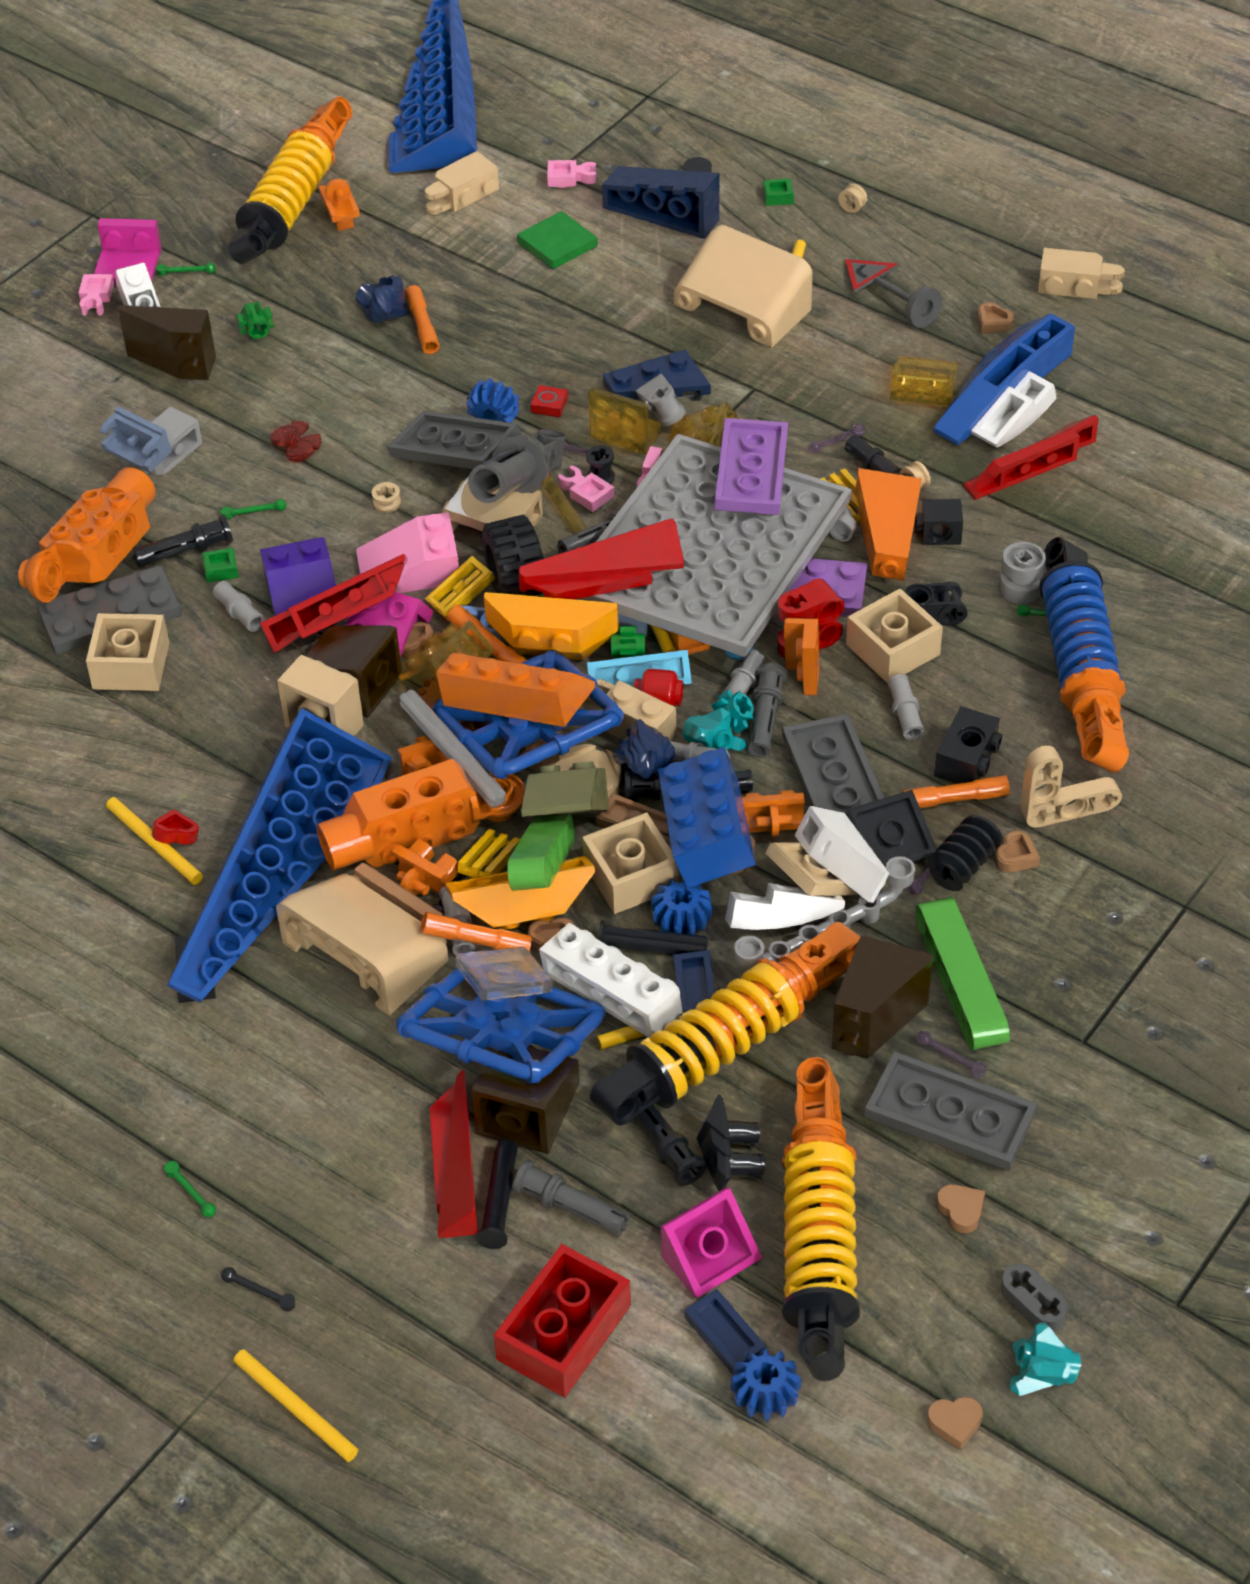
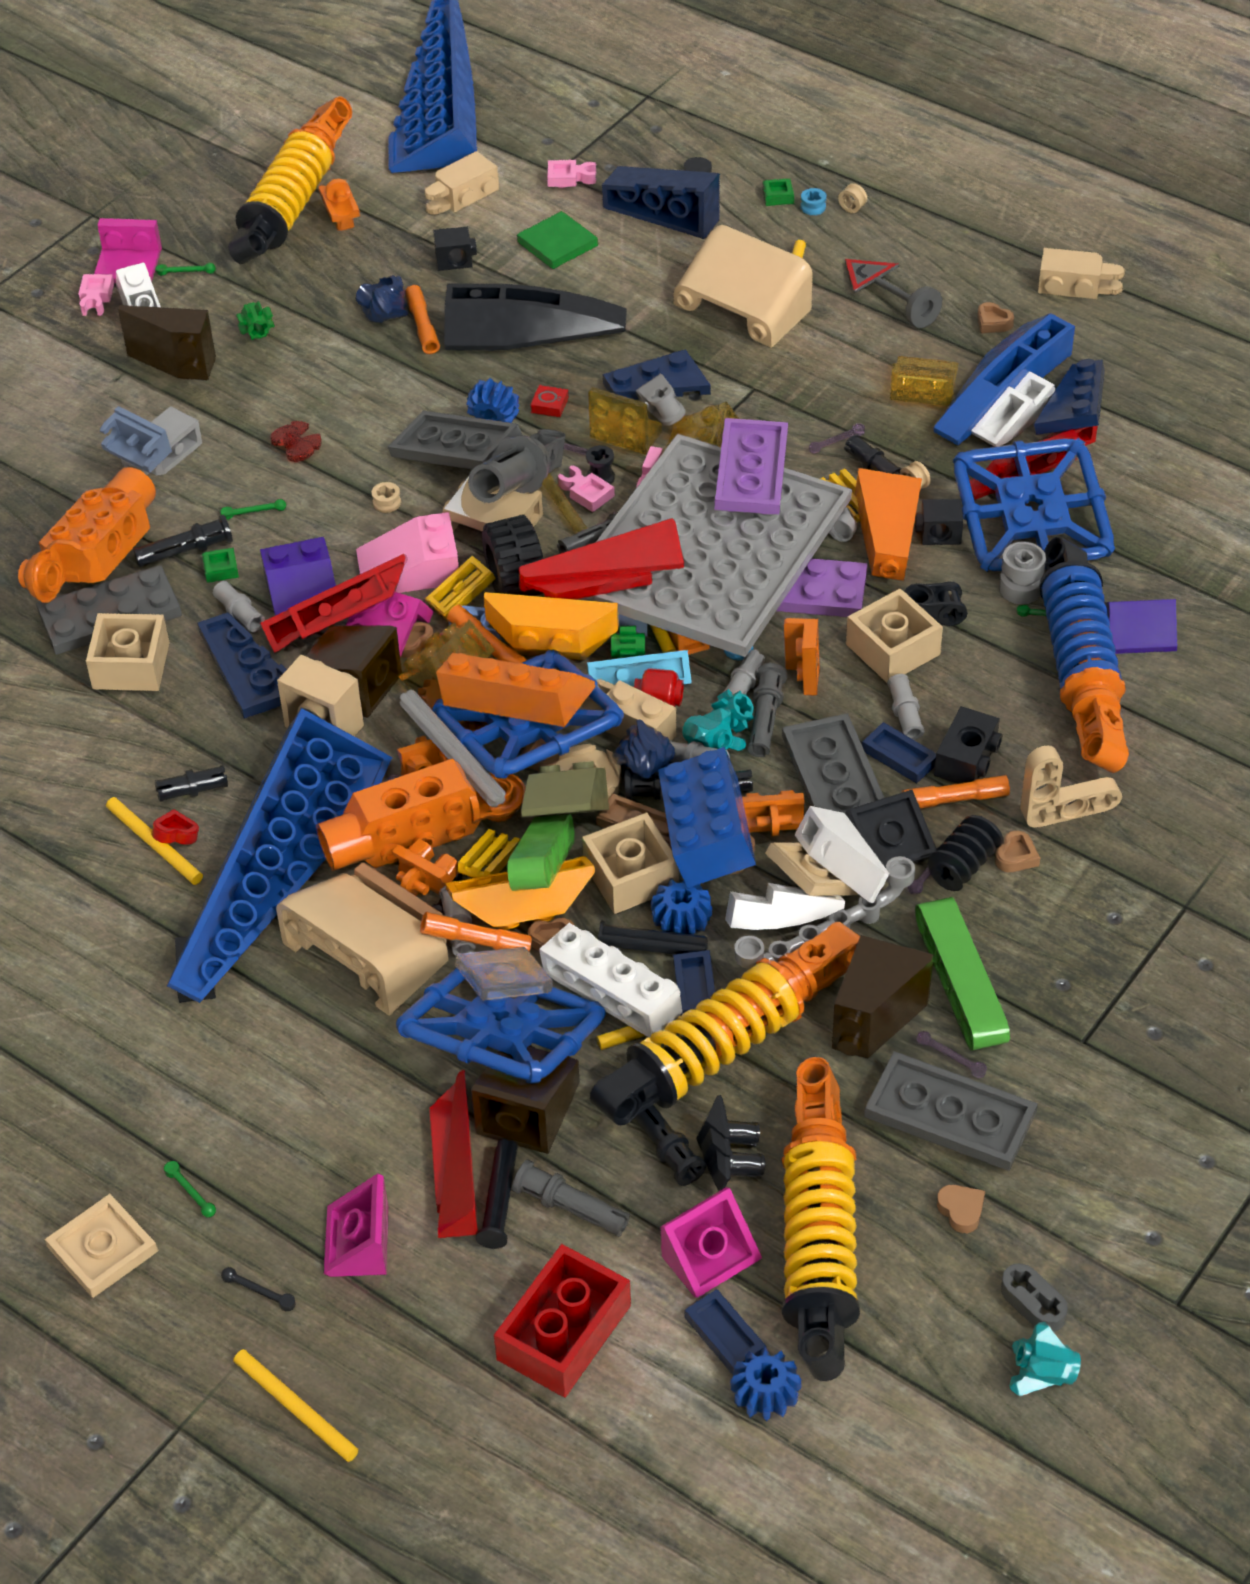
red piece [777,578,845,658] -> none
medium nougat tile [927,1397,983,1450] -> none
none -> tan plate [45,1194,158,1298]
none -> black pin [155,765,228,802]
none -> dark blue wing [197,612,287,719]
none -> dark pink slope [324,1173,389,1277]
none -> black brick [433,226,477,271]
none -> black wedge [444,283,627,351]
none -> dark azure bush [801,188,826,215]
none -> dark blue tile [862,722,936,784]
none -> blue plate [953,438,1115,572]
none -> dark blue wing [1034,359,1105,435]
none -> dark purple slope [1105,599,1177,654]

